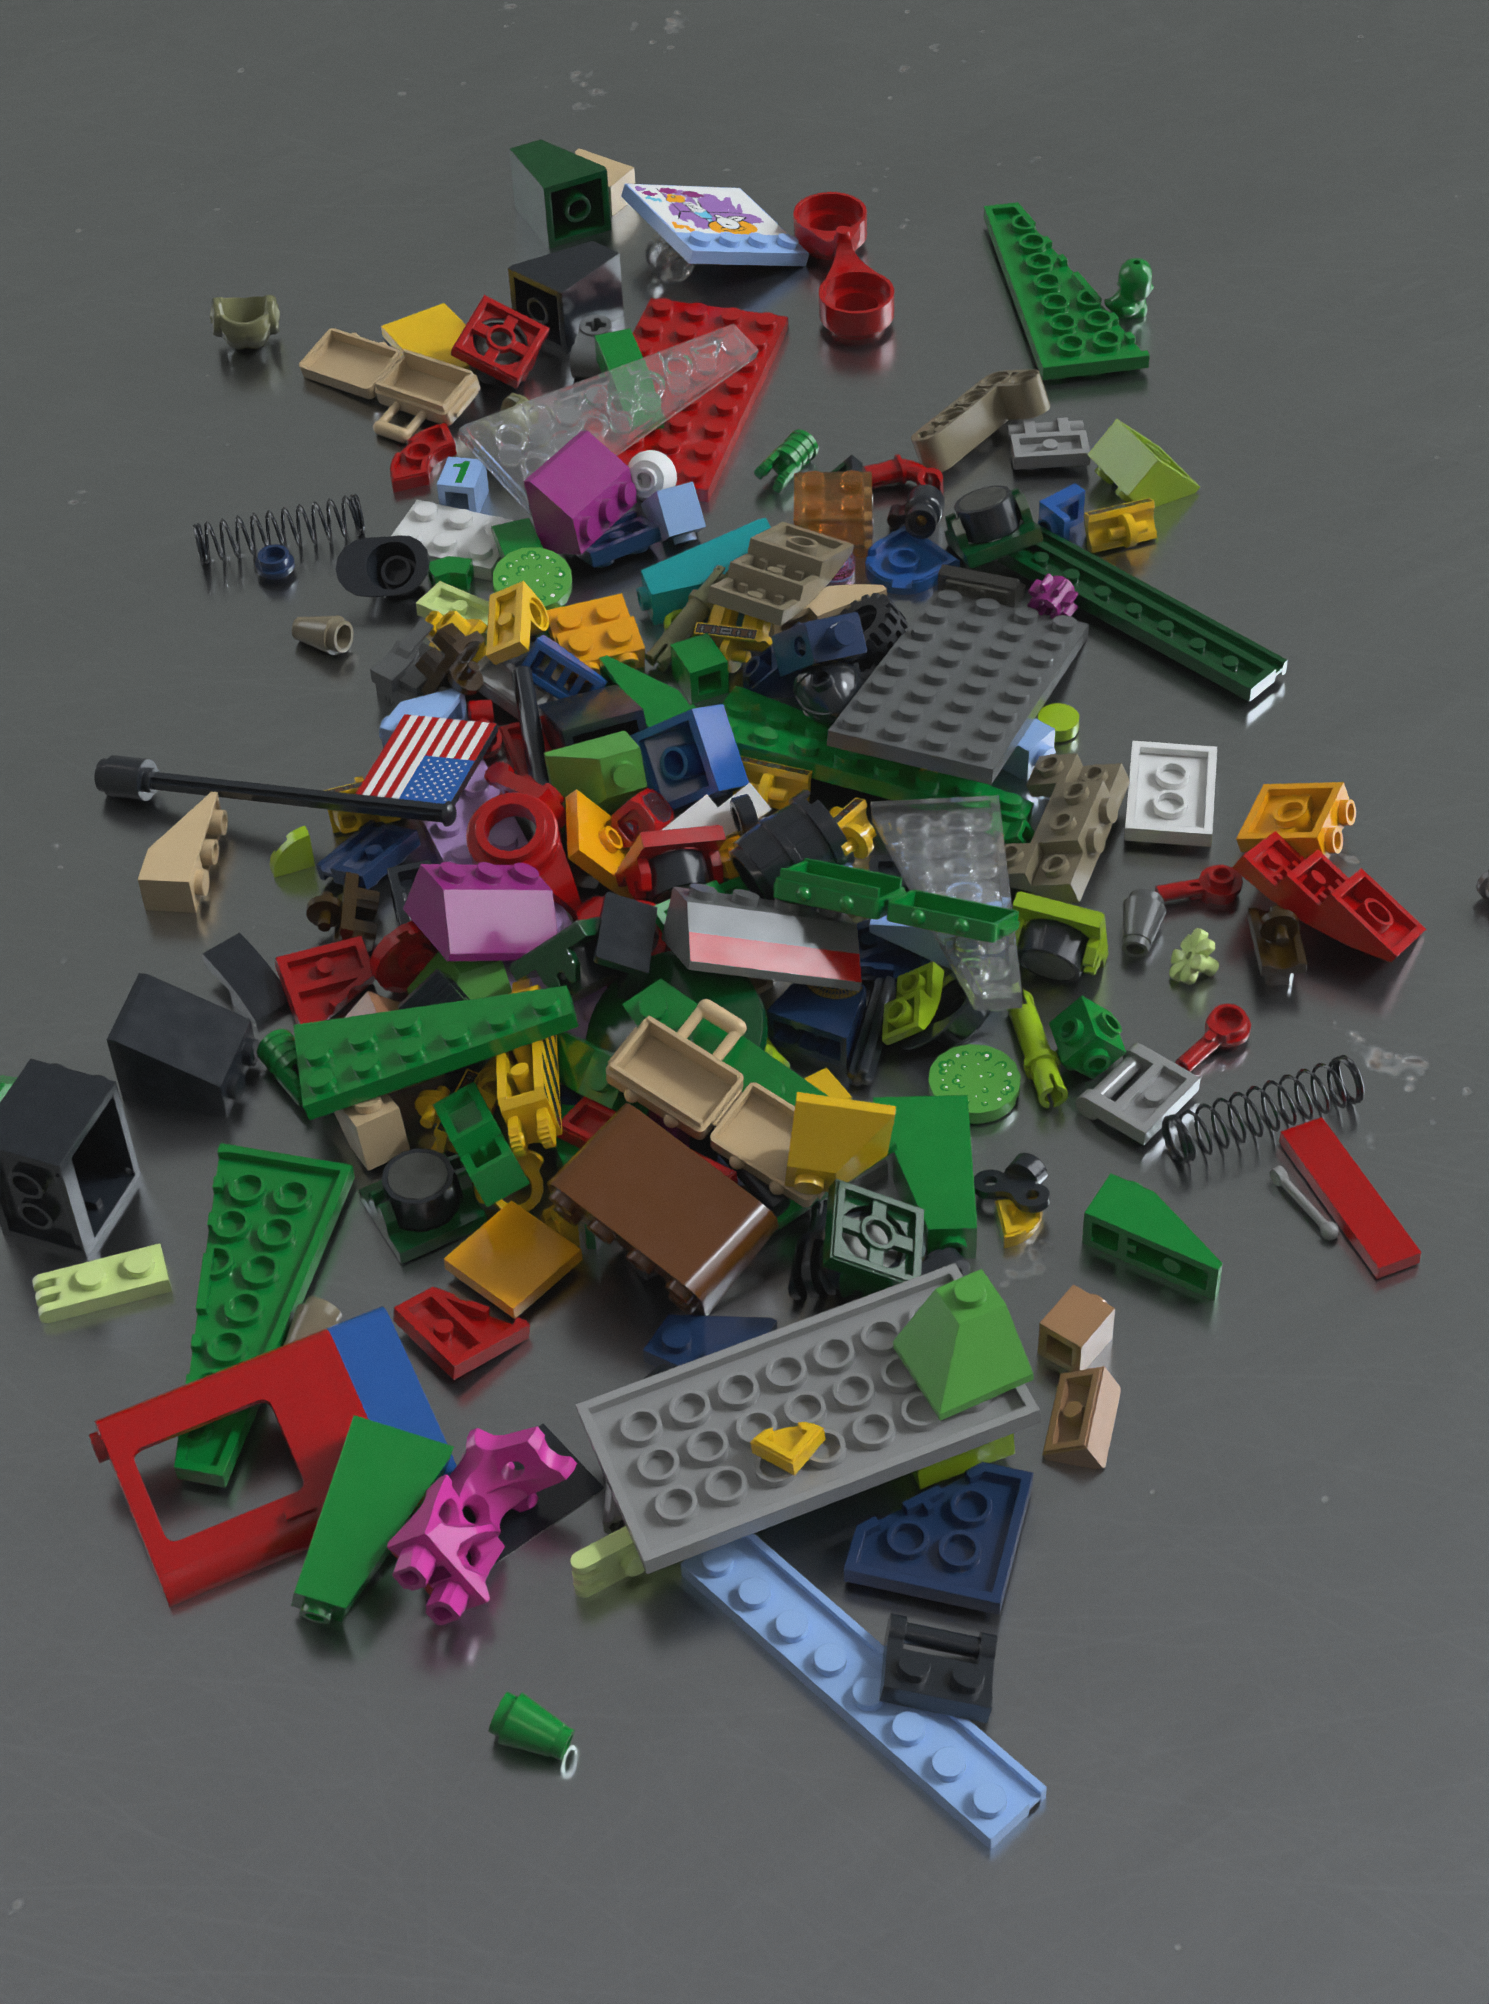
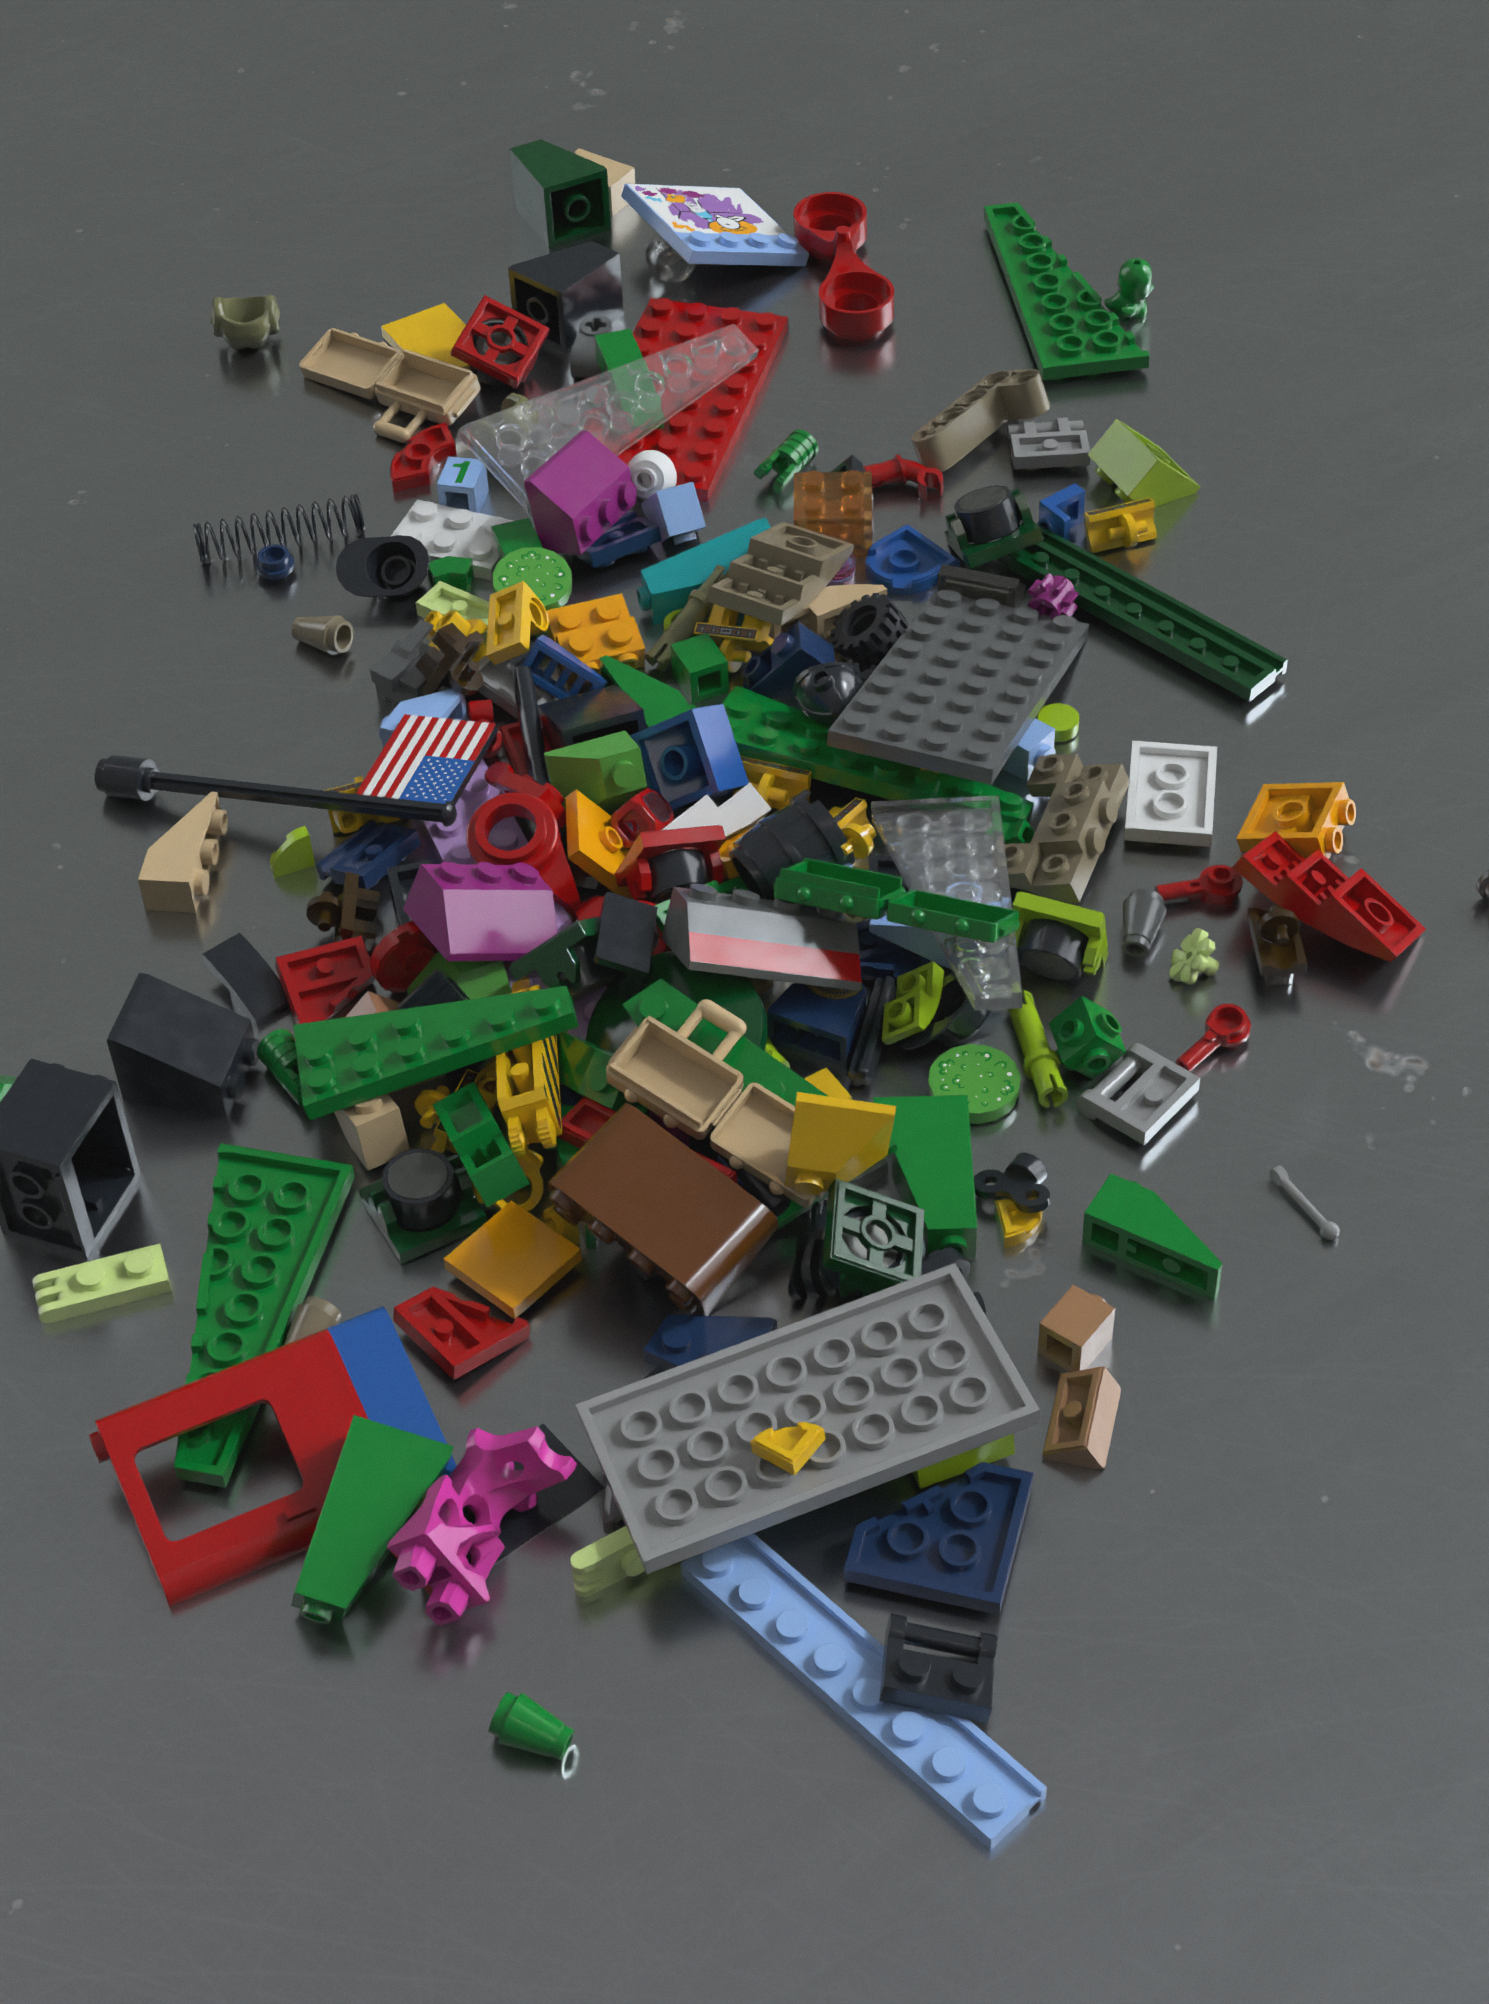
black tile [730,794,758,837] -> none
dark blue torso [771,612,867,677] -> none
black piece [887,484,945,539] -> none
bright green slope [893,1269,1034,1421] -> none
black piece [1162,1055,1365,1165] -> none
red tile [1279,1117,1422,1279] -> none

